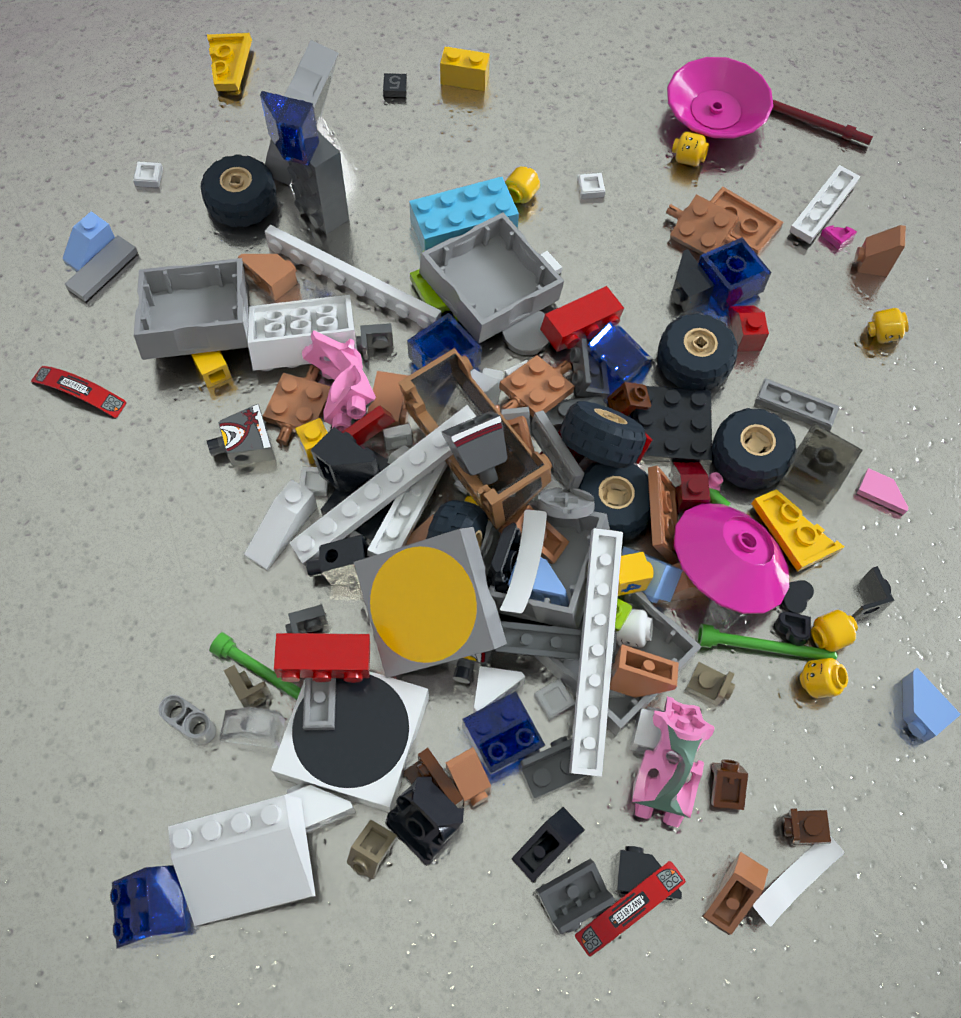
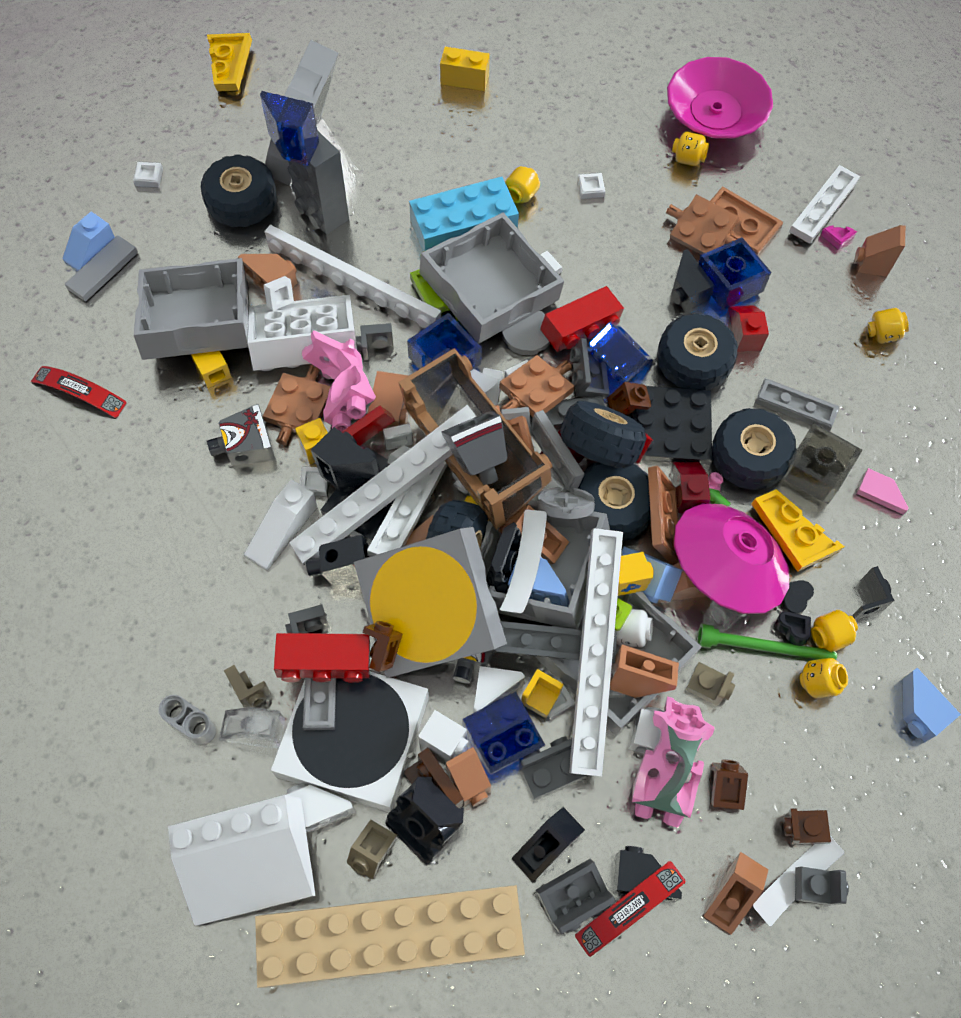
clear blue slope [110,865,186,949] -> none
bright green piece [209,632,301,700] -> none
black tile [383,73,407,97] -> none
dark red bar [772,99,873,145] -> none
none -> tan brick [255,885,525,988]
none -> white tile [264,276,294,311]
none -> reddish brown bracket [363,621,403,672]
none -> white brick [418,710,469,765]
none -> yellow panel [520,669,564,718]
none -> dark grey bracket [795,866,849,906]

